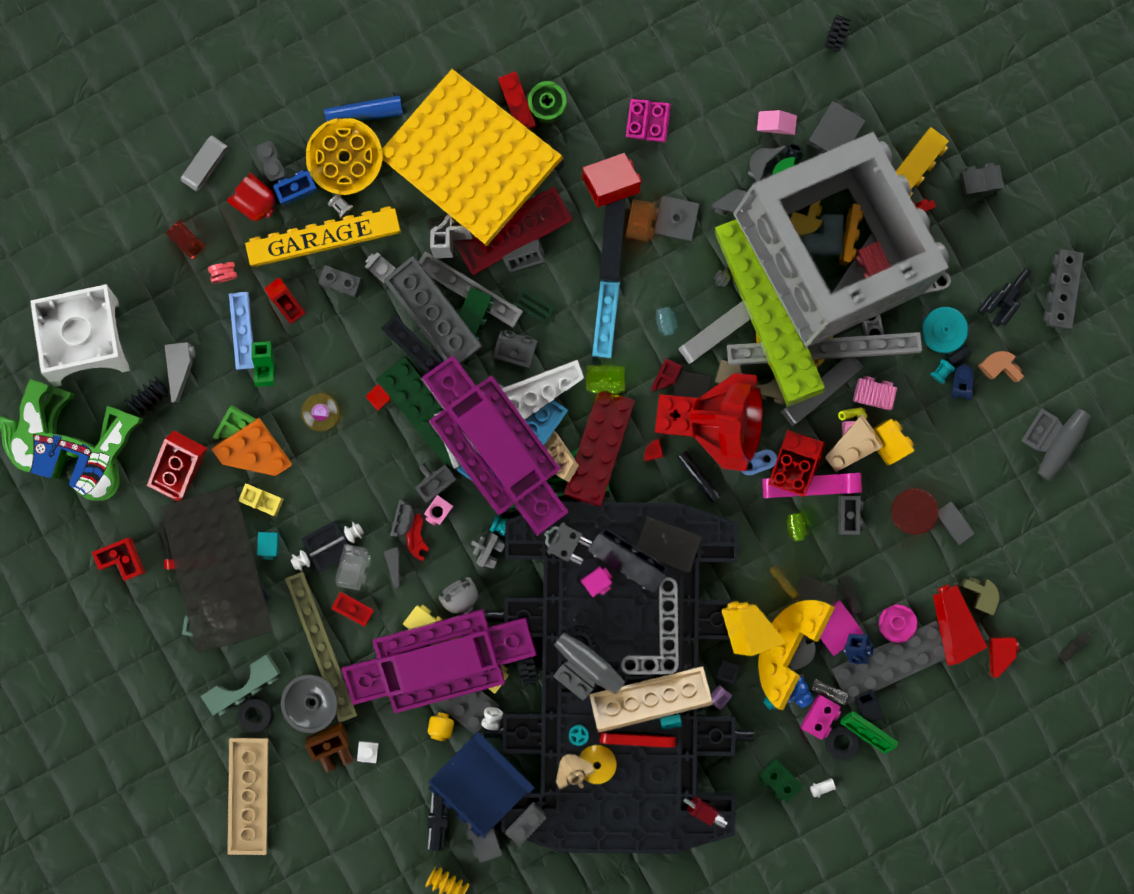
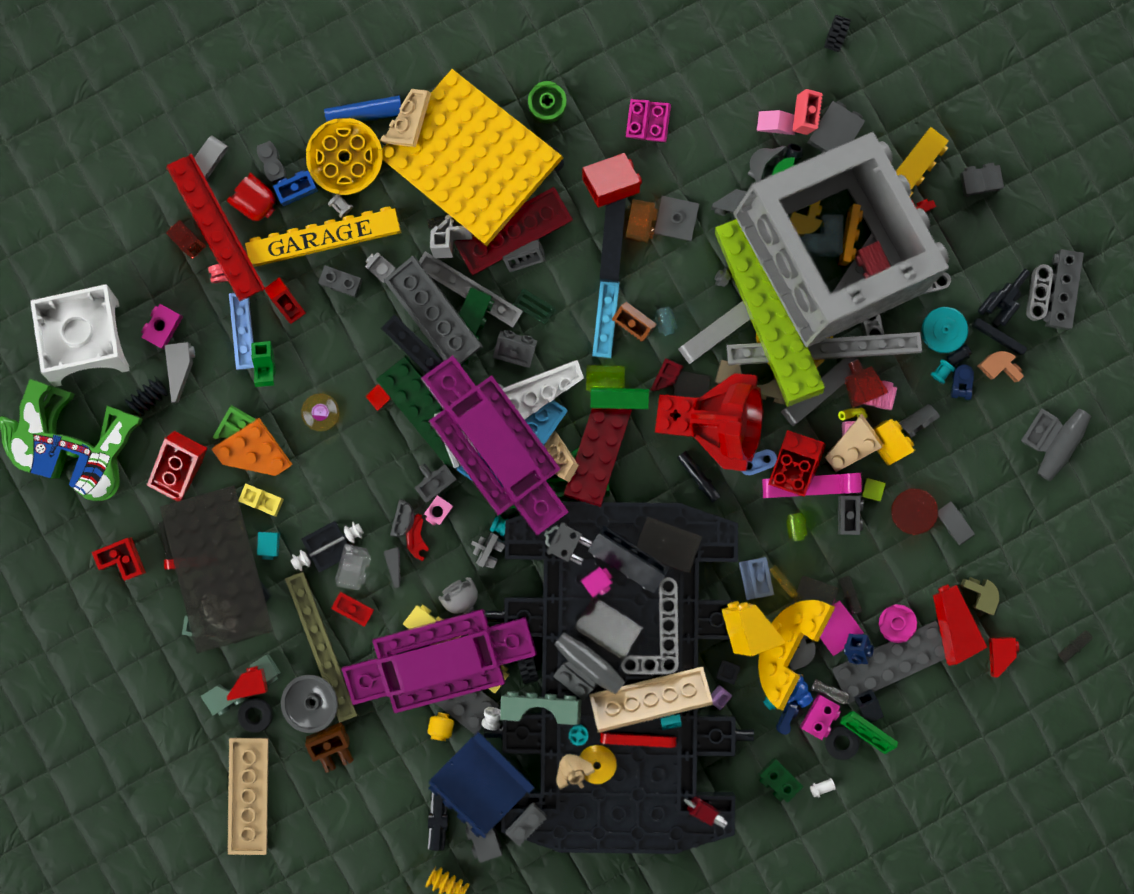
white plate [357,741,379,763] -> none
red brick [498,71,537,131] -> none
red tile [644,439,663,461] -> none
none -> dark pink brick [141,304,183,350]
none -> red plate [166,154,265,302]
none -> red slope [227,666,268,701]
none -> tan wing [380,89,431,147]
none -> sand green arch [500,691,581,725]
none -> clear smoke tile [574,596,642,660]
none -> green tile [591,388,649,409]
none -> dark orange brick [612,302,657,341]
none -> sand blue plate [739,557,774,600]
none -> dark blue plate [776,701,799,735]
none -> coral brick [792,89,823,135]
none -> clear red torso [845,359,888,408]
none -> lime tile [861,478,886,502]
none -> dark grey slope [899,404,940,438]
none -> black tile [972,318,1028,355]
none -> light grey beam [1026,264,1053,321]

